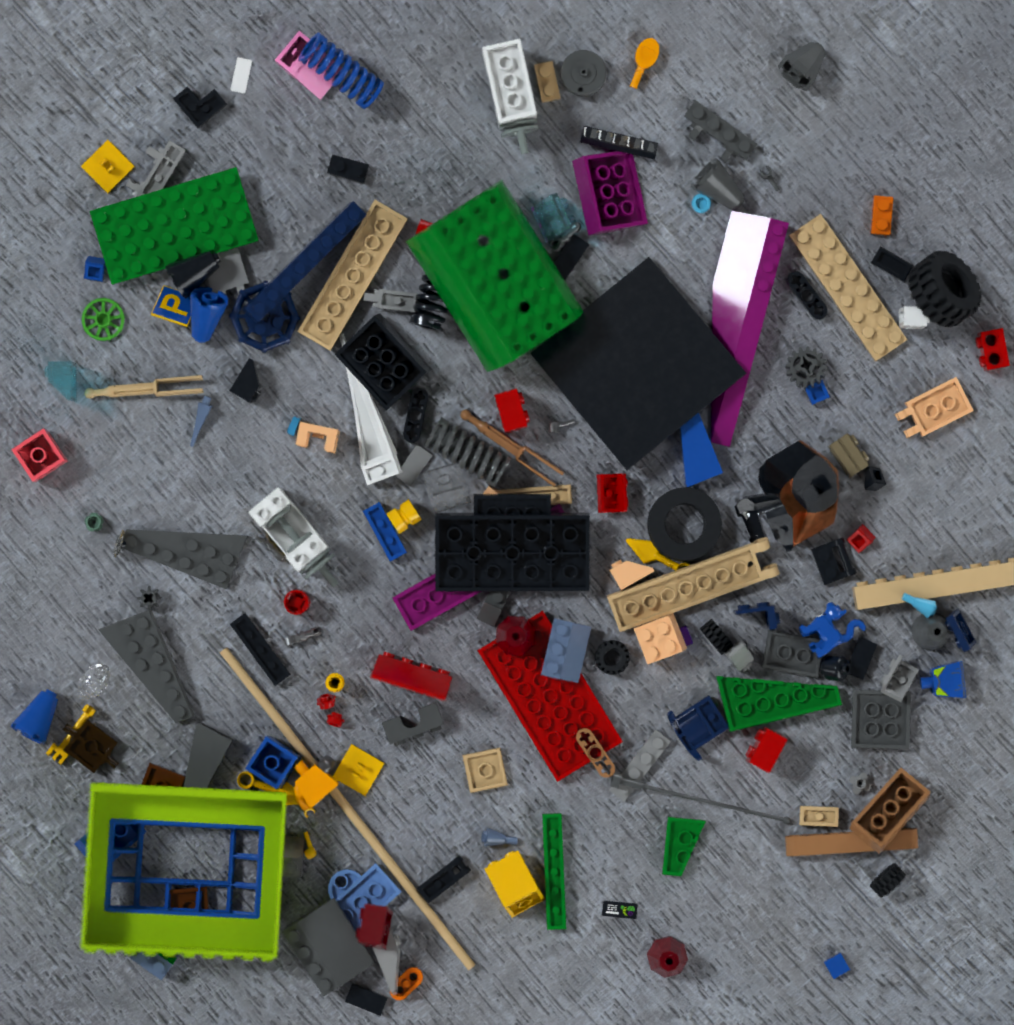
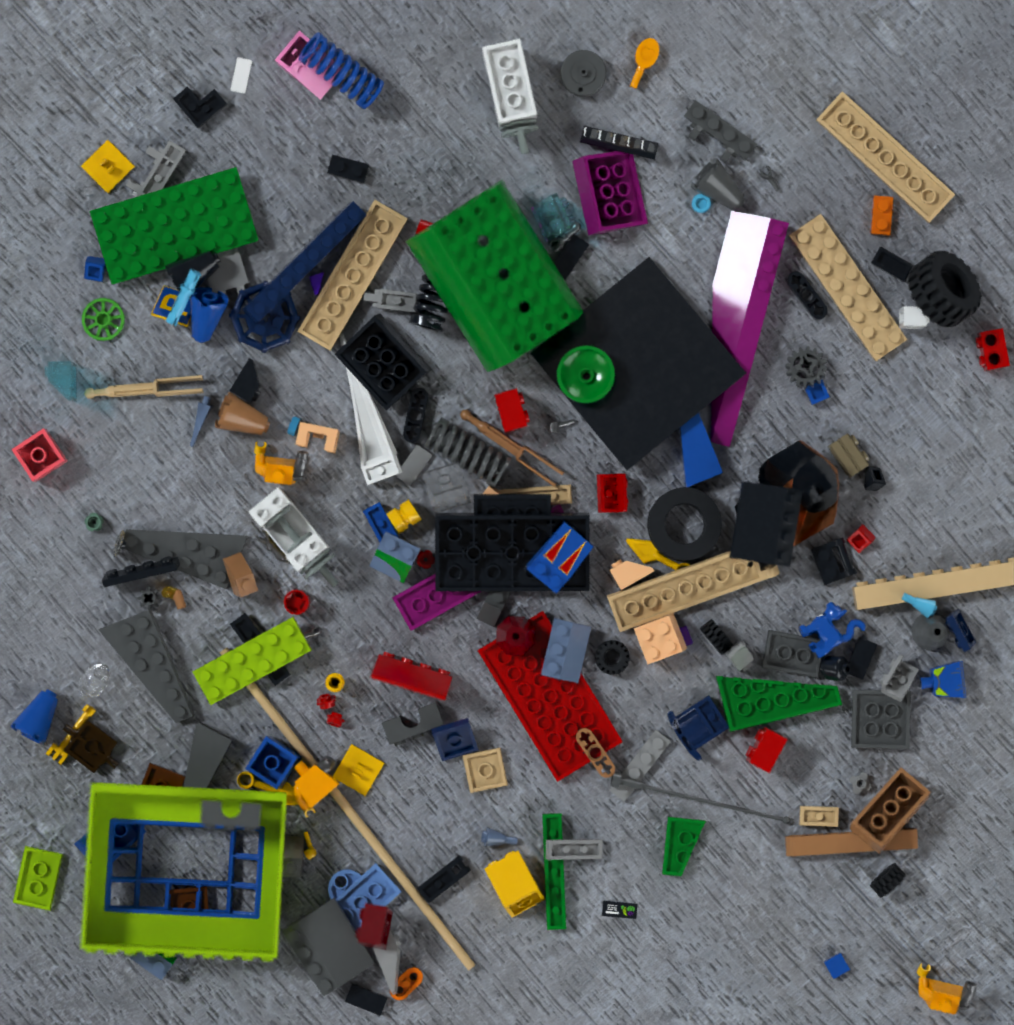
tan plate [534,61,560,103] -> none
dark red cone [647,936,688,978] -> none
dark blue bracket [734,602,780,629] -> none
dark grey cone [778,42,826,91] -> none
light nougat tile [895,377,974,438] -> none
none -> lime tile [13,846,63,911]
none -> black plate [102,556,180,587]
none -> arm [161,586,186,610]
none -> medium azure pin [166,269,201,326]
none -> lime plate [192,616,312,705]
none -> dark grey arch [200,800,261,831]
none -> medium nougat cone [214,392,270,435]
none -> medium nougat slope [223,552,258,597]
none -> light orange torso [254,441,310,485]
none -> dark purple slope [309,272,324,296]
none -> sand blue slope [369,532,421,583]
none -> red plate [416,550,435,569]
none -> dark blue plate [431,718,479,761]
none -> blue slope [527,521,594,593]
none -> light grey plate [546,839,603,860]
none -> green dish [557,346,615,403]
none -> black slope [729,481,803,567]
none -> tan plate [816,91,955,224]
none -> light orange torso [917,963,977,1014]

